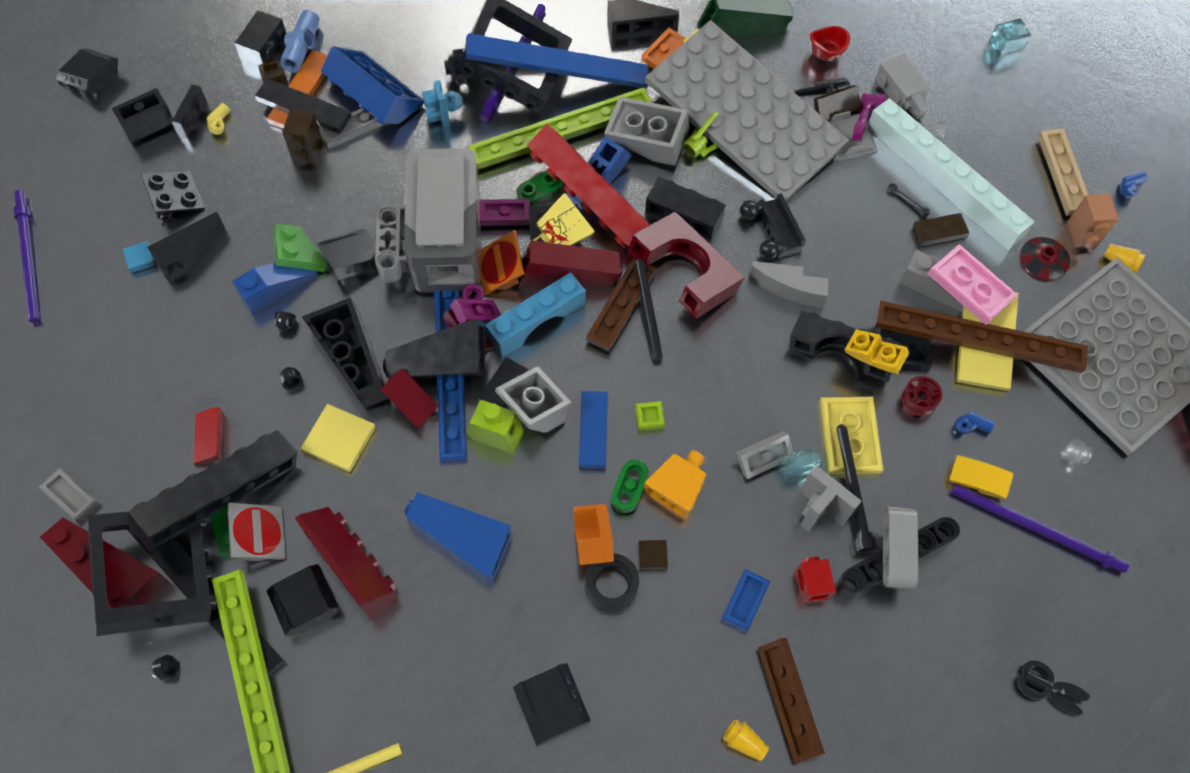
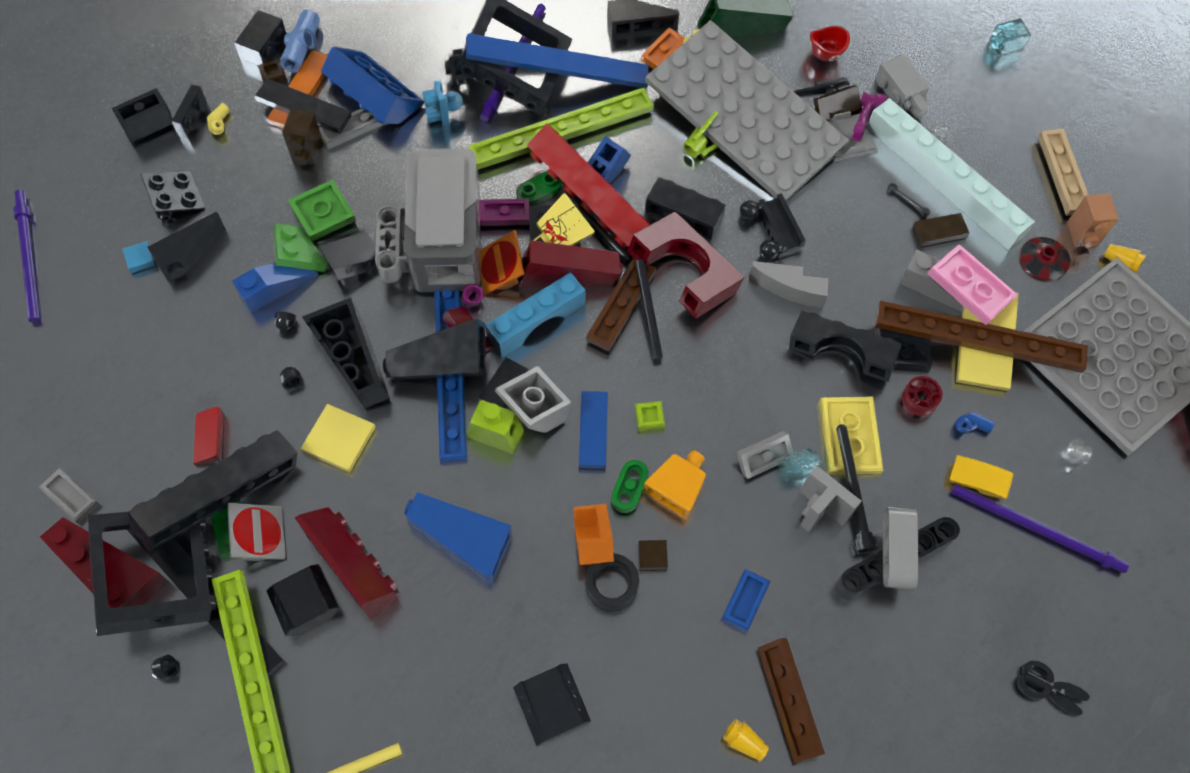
black slope [56,48,119,98] -> none
dark red slope [381,368,438,428] -> none
magenta plate [450,298,501,325] -> none
light grey slope [604,97,689,166] -> none
red brick [796,557,836,603] -> none
yellow slope [845,329,909,374] -> none
blue arm [1120,171,1148,198] -> none
none -> bright green plate [288,179,356,242]
none -> black bar [561,191,633,264]

